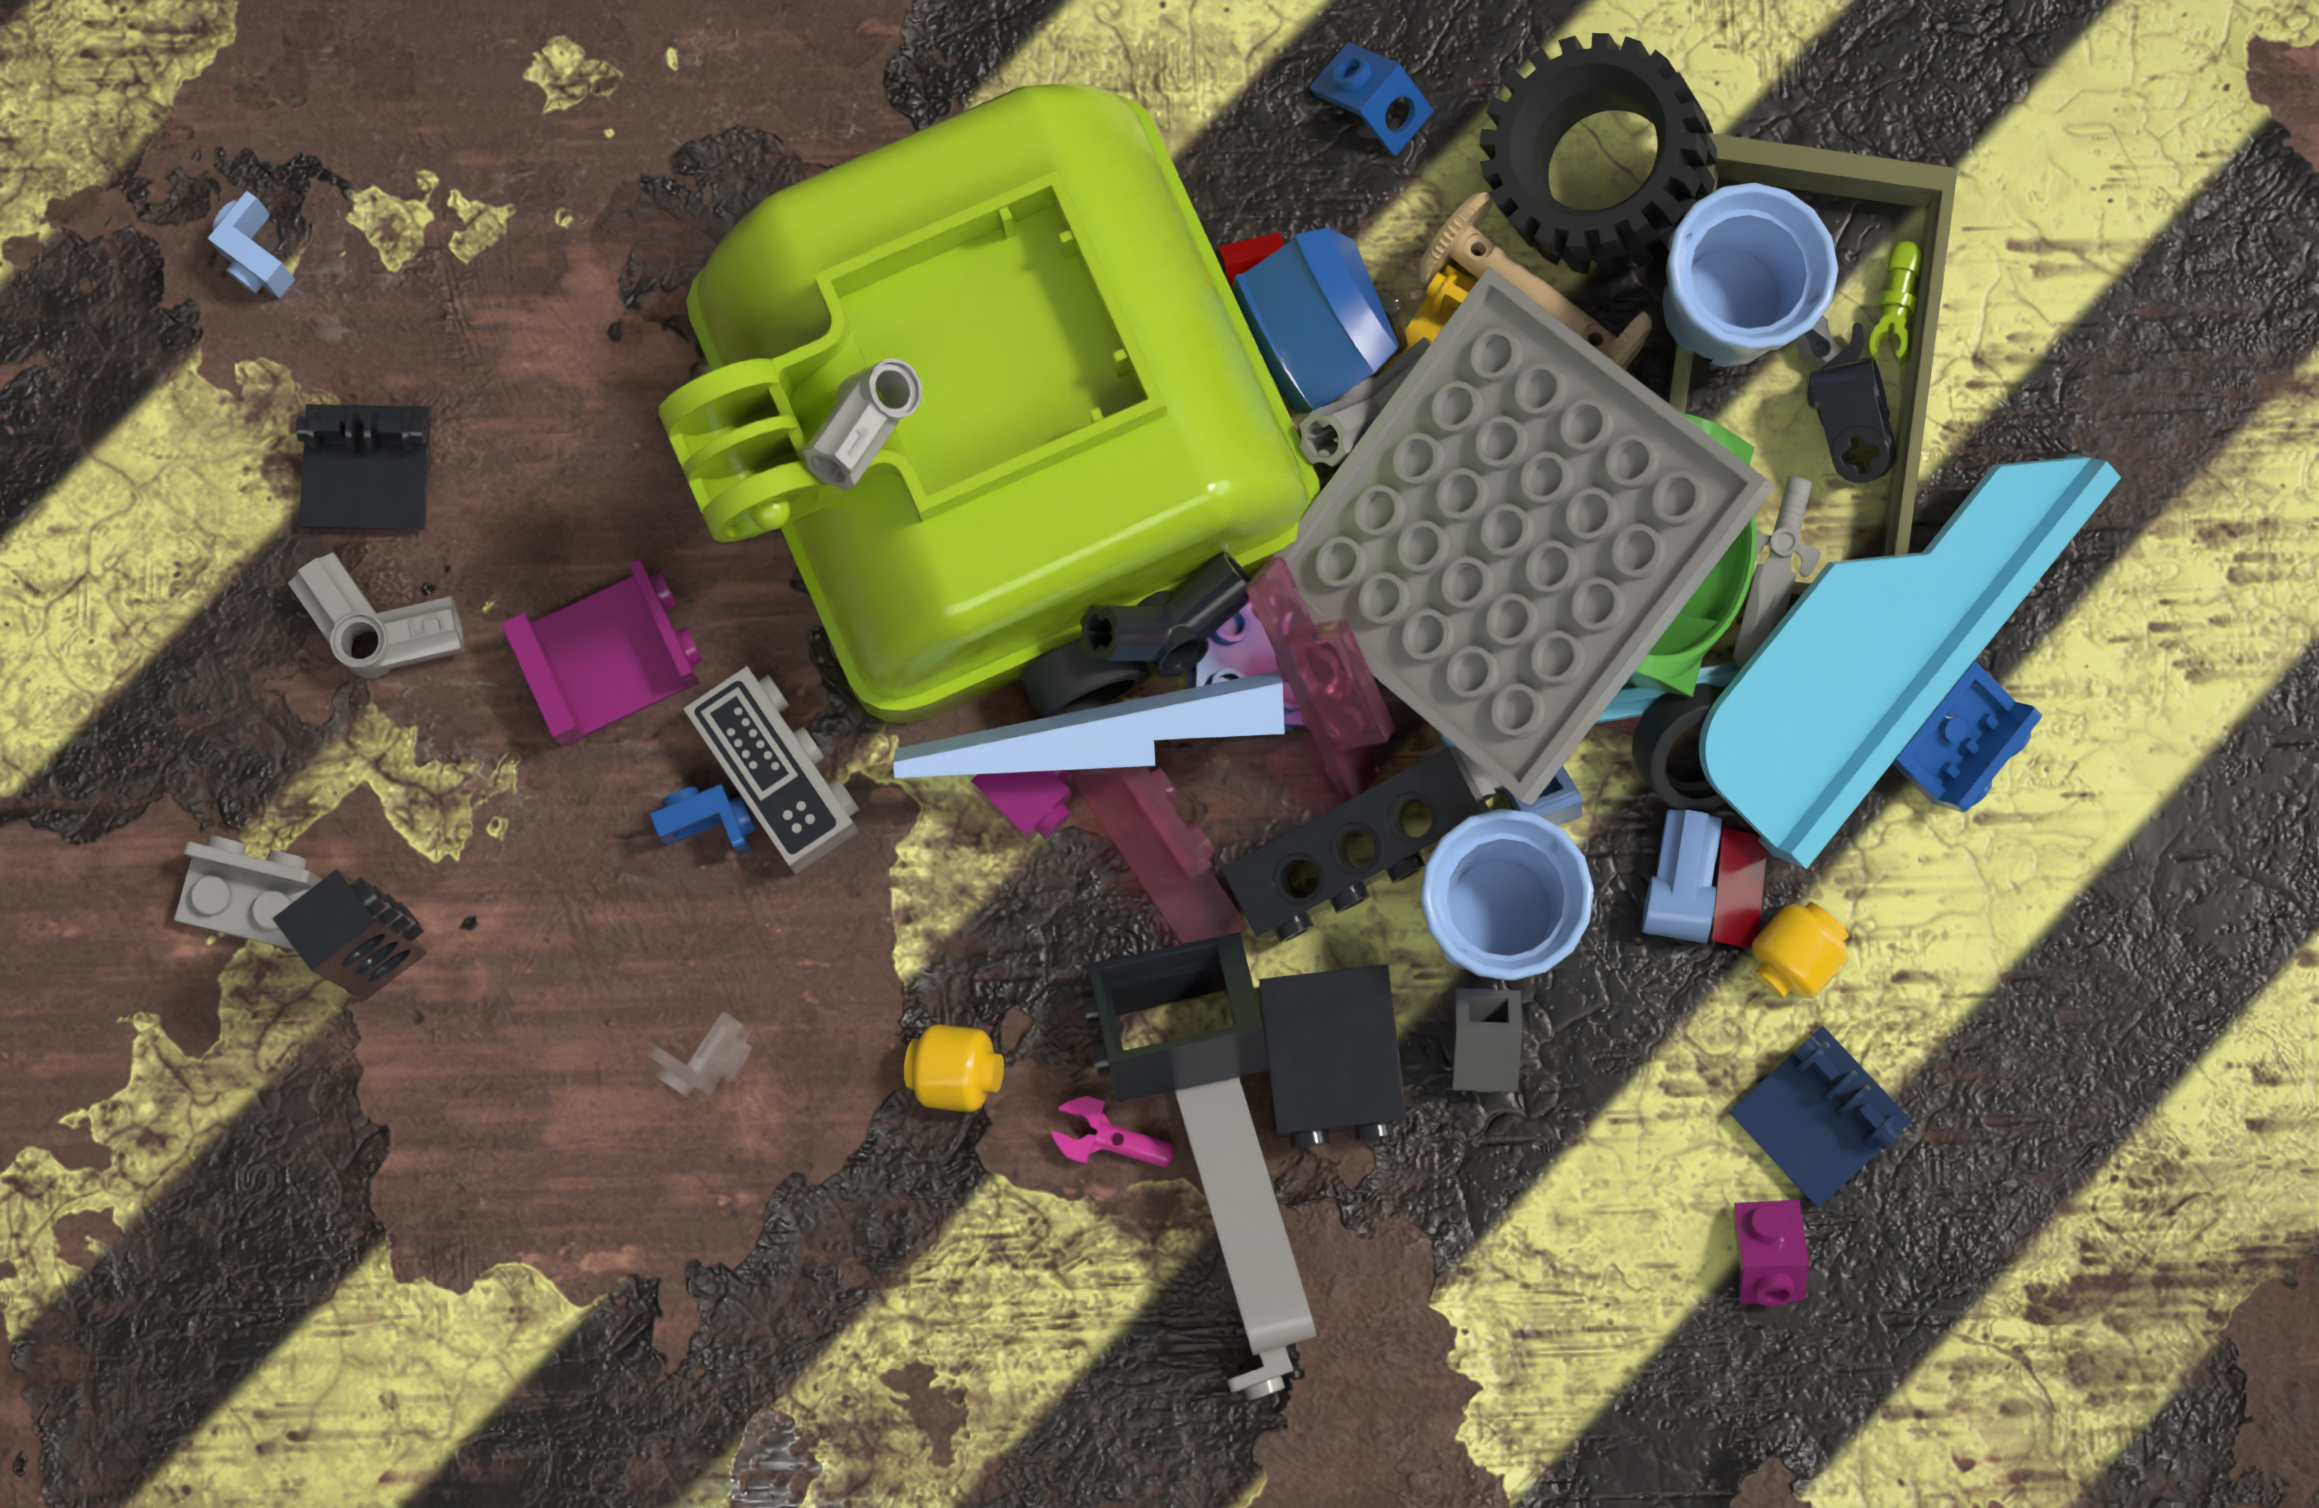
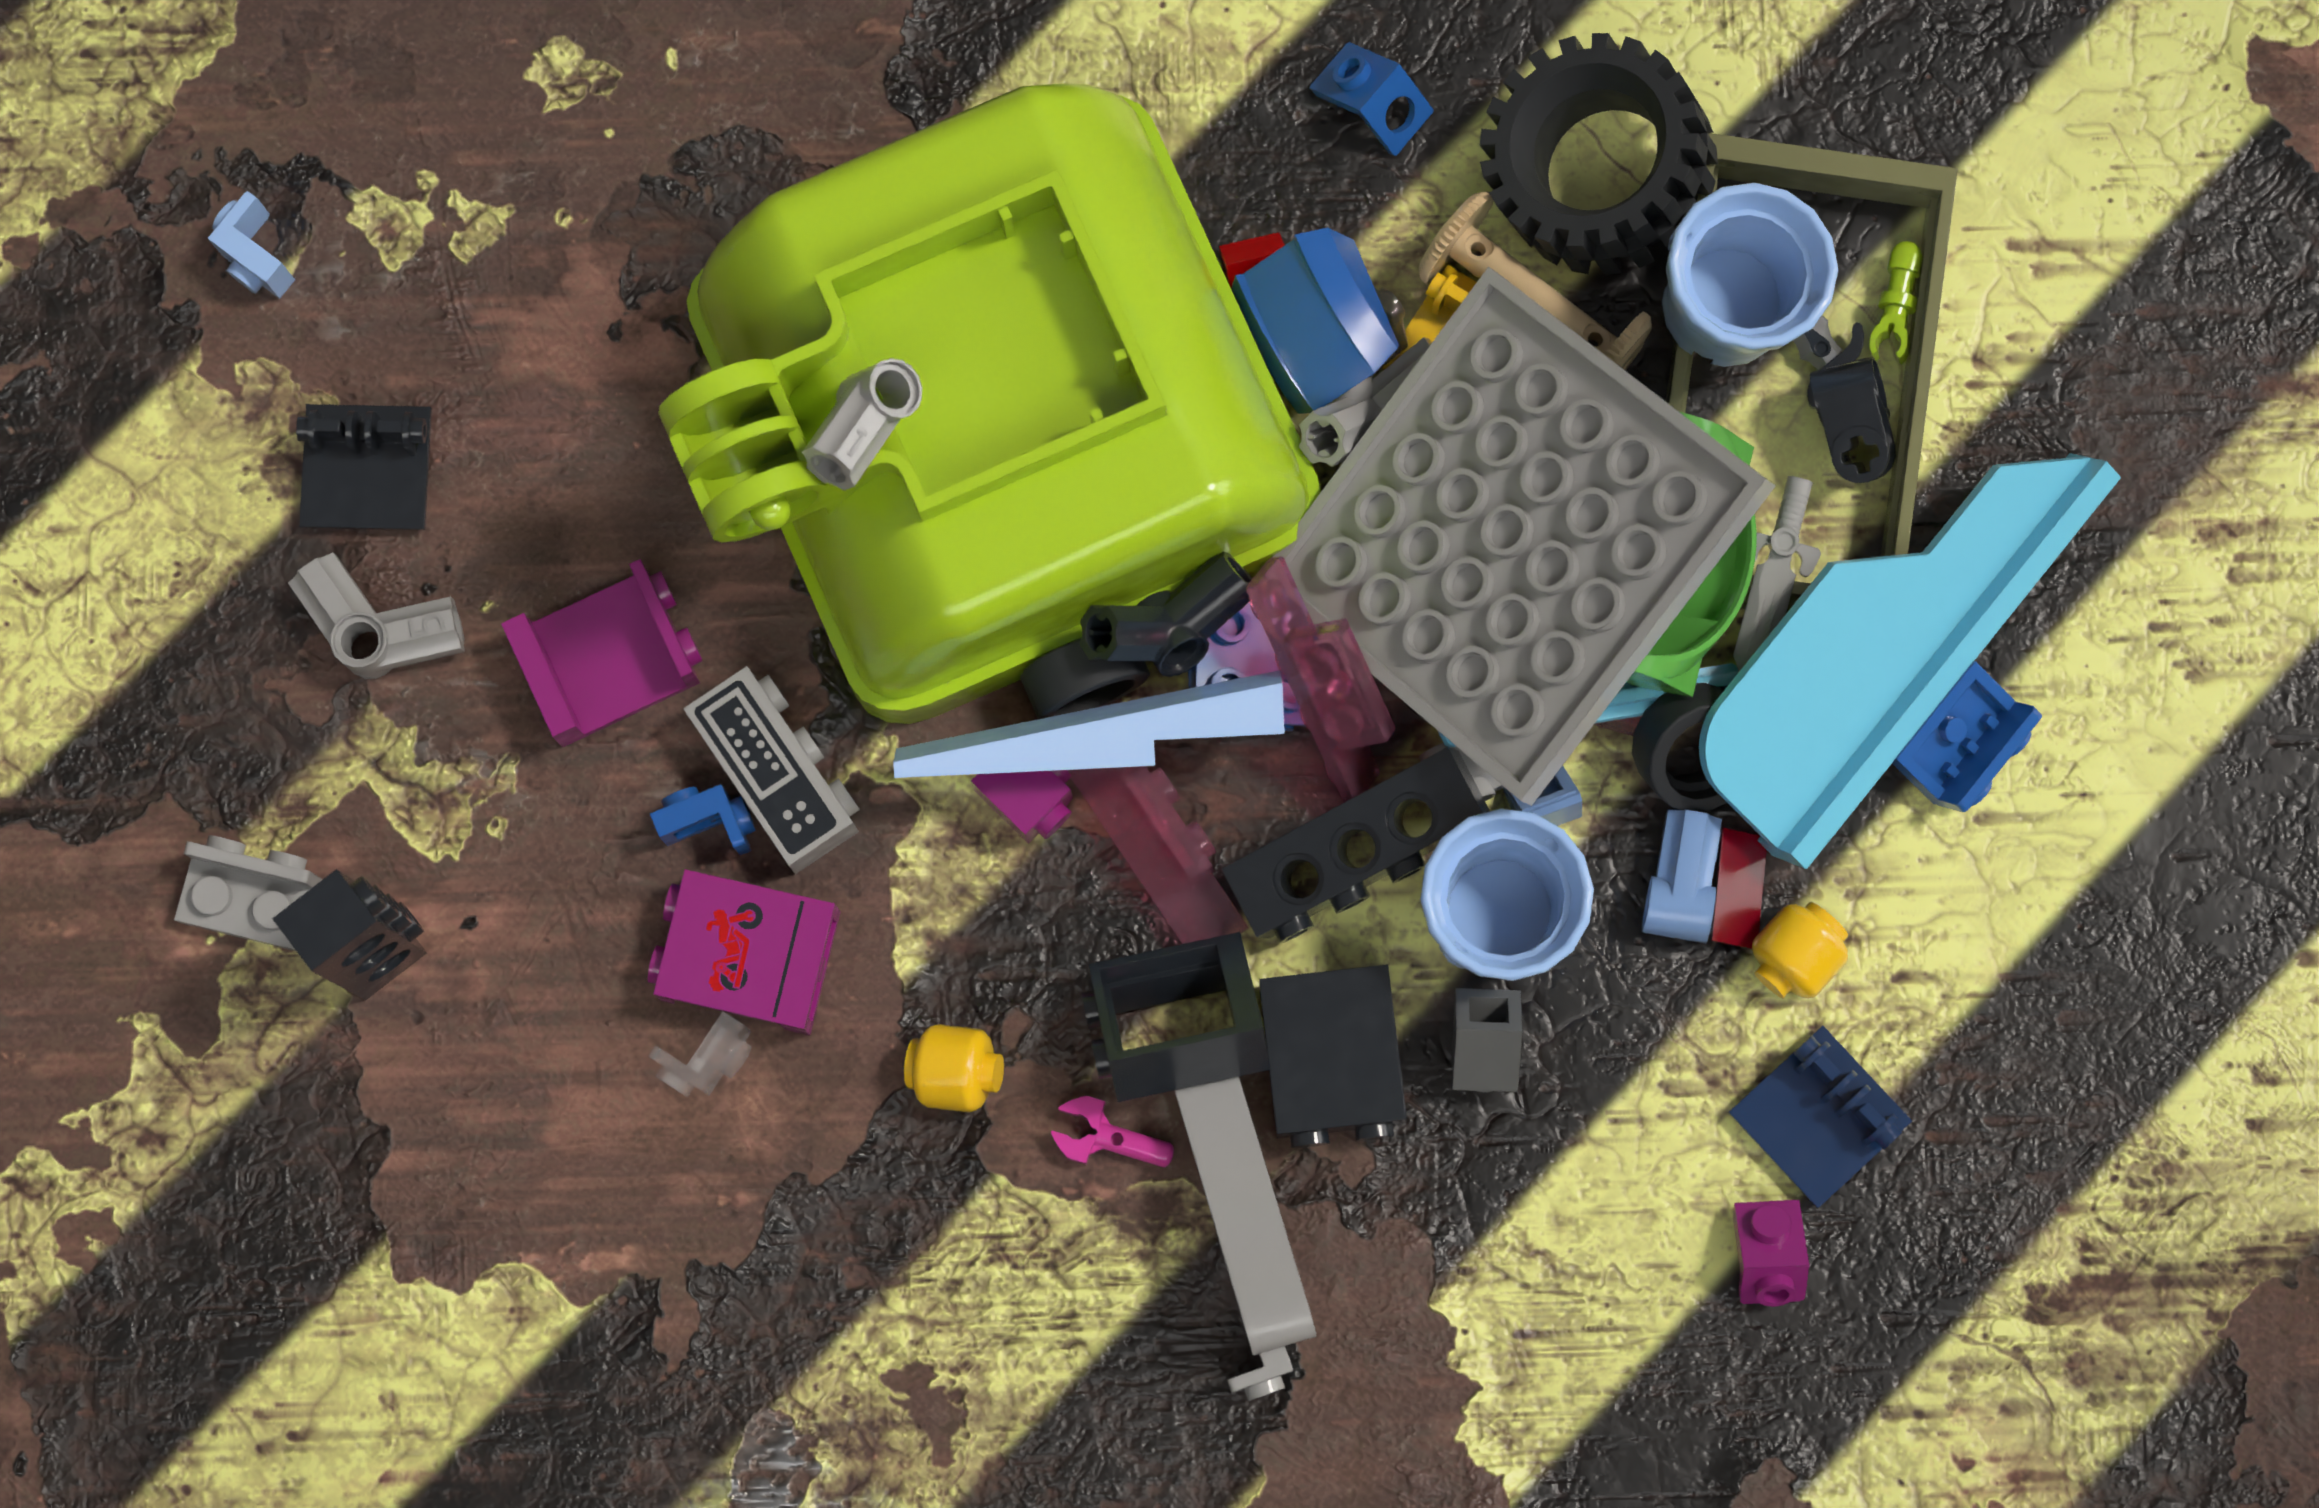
none -> magenta panel [648,869,841,1035]

